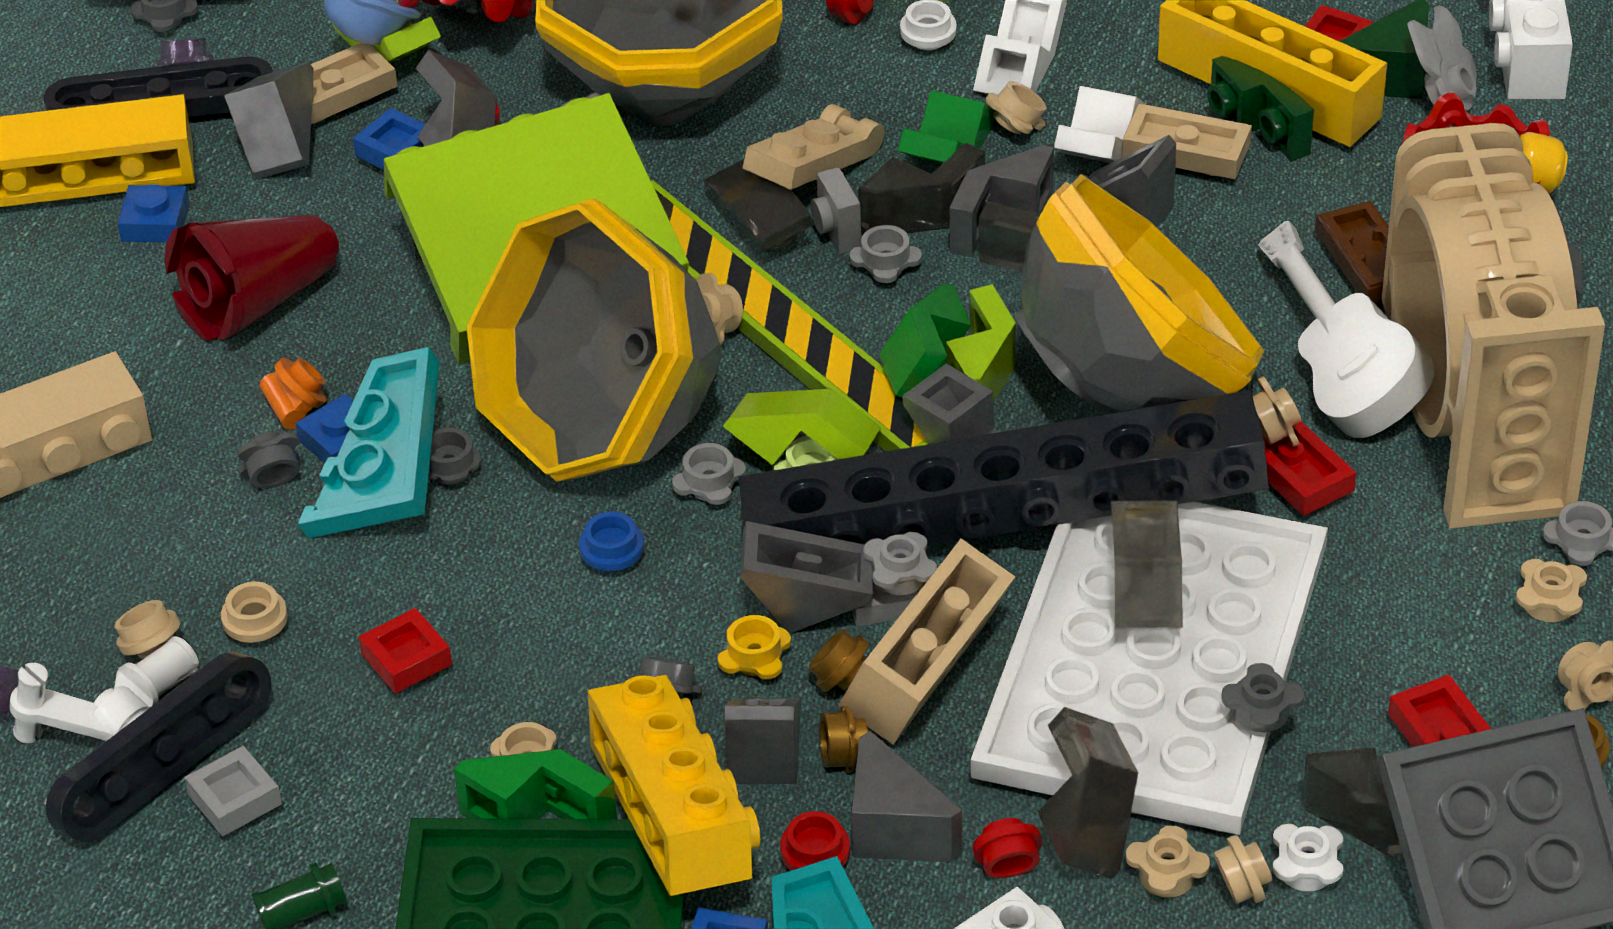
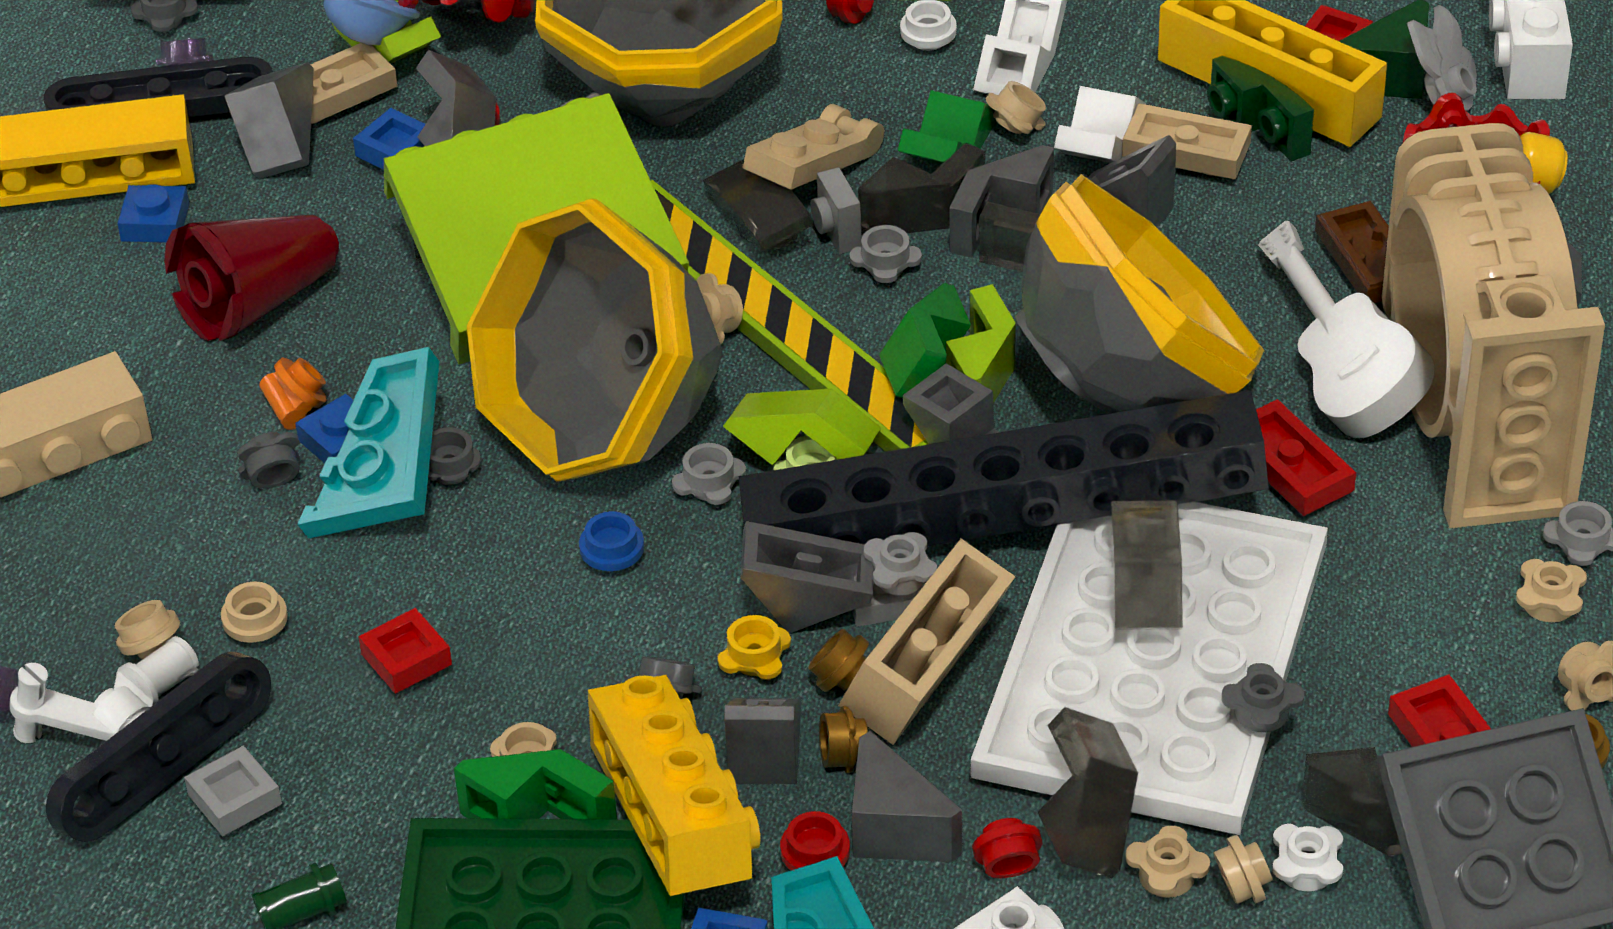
tan plate [1253,376,1302,447] -> none

